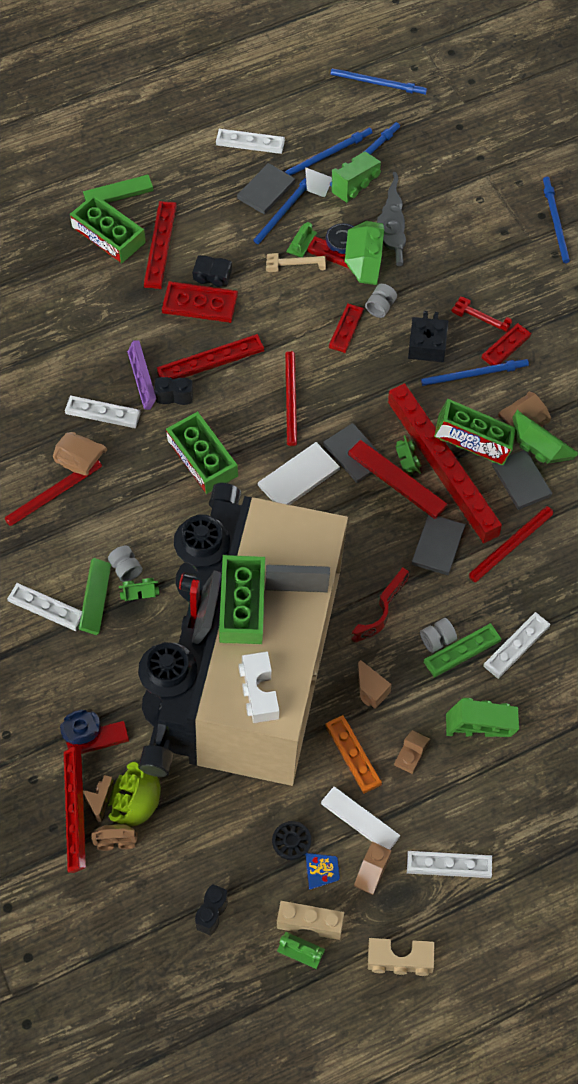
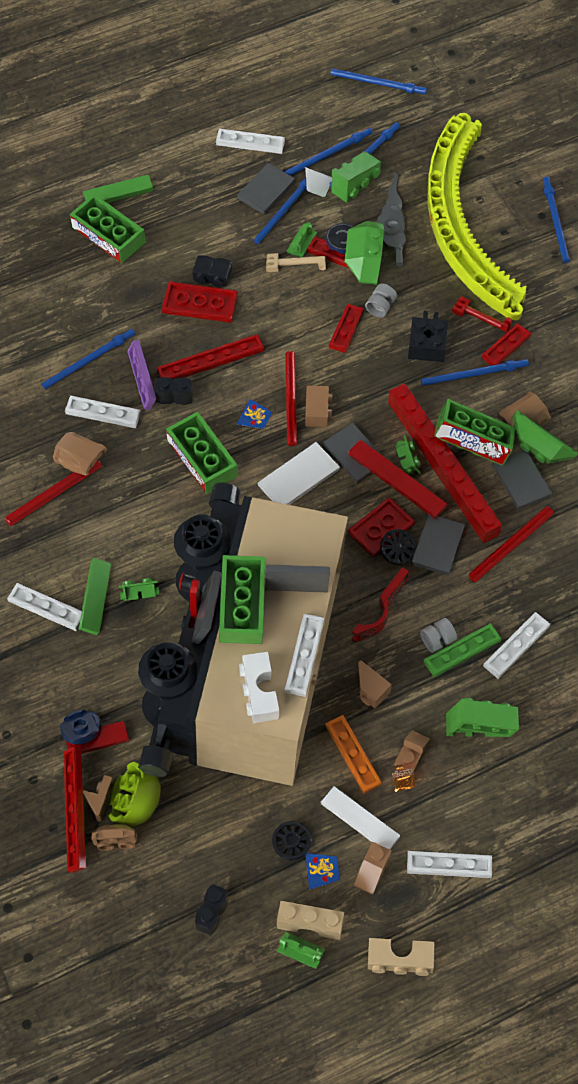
light grey wheel [108,545,143,582] -> none
red tile [144,201,176,289] -> none
none -> blue bar [41,329,135,389]
none -> blue sticker [237,399,272,429]
none -> white tile [285,614,324,697]
none -> medium nougat brick [305,386,332,427]
none -> red tile [347,497,415,558]
none -> black wheel [380,529,416,565]
none -> clear orange tile [392,764,415,792]
none -> neon yellow gear [428,113,527,320]

